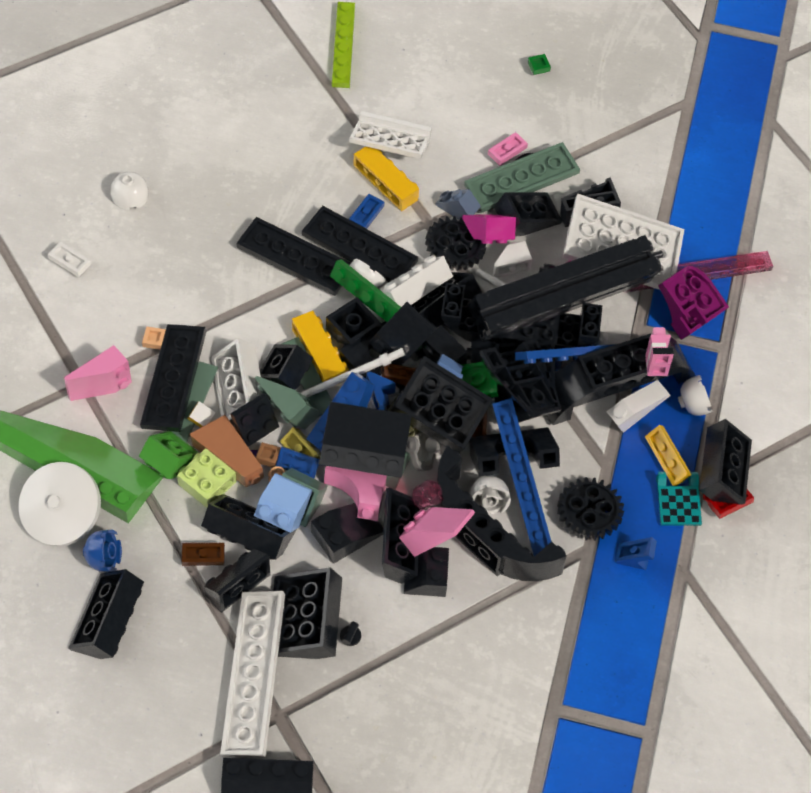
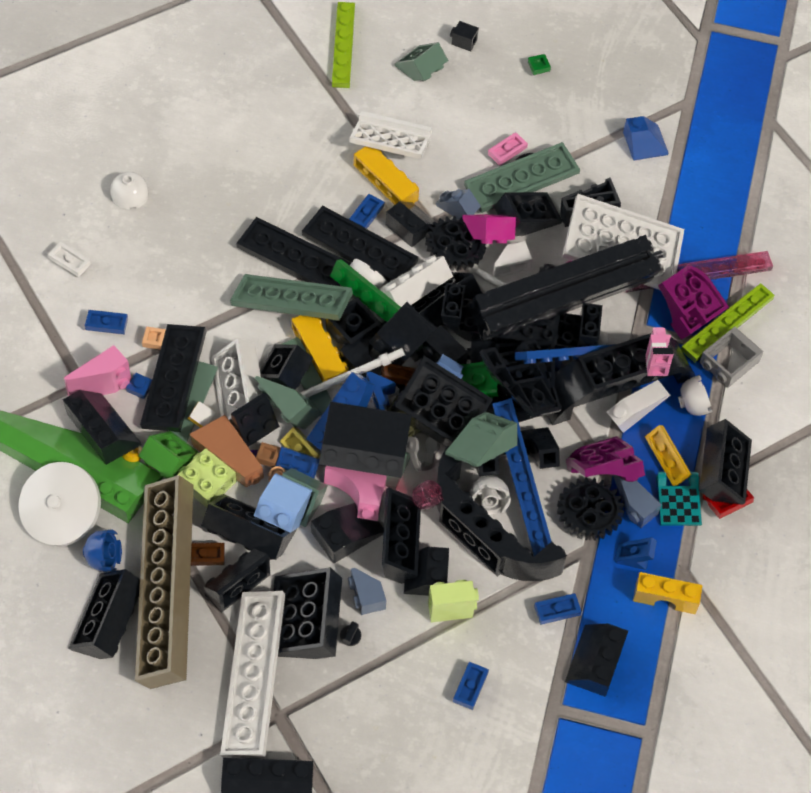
bright pink slope [399,507,475,557] -> none
none -> black slope [62,390,142,465]
none -> blue plate [85,310,128,335]
none -> yellow tile [122,446,142,462]
none -> blue plate [126,373,152,399]
none -> dark tan brick [135,475,194,689]
none -> sand green plate [230,274,353,320]
none -> sand blue slope [348,568,386,615]
none -> black slope [386,201,435,247]
none -> sand green slope [395,42,449,81]
none -> yellowish green brick [428,580,479,622]
none -> sand green slope [445,412,517,467]
none -> black brick [450,21,479,52]
none -> blue plate [453,662,489,710]
none -> blue plate [534,593,582,625]
none -> magenta slope [565,436,645,482]
none -> black slope [565,623,628,697]
none -> sand blue slope [613,475,662,528]
none -> blue slope [623,116,669,161]
none -> yellow arch [633,572,703,614]
none -> lime plate [681,283,775,363]
none -> light grey window [699,327,764,388]

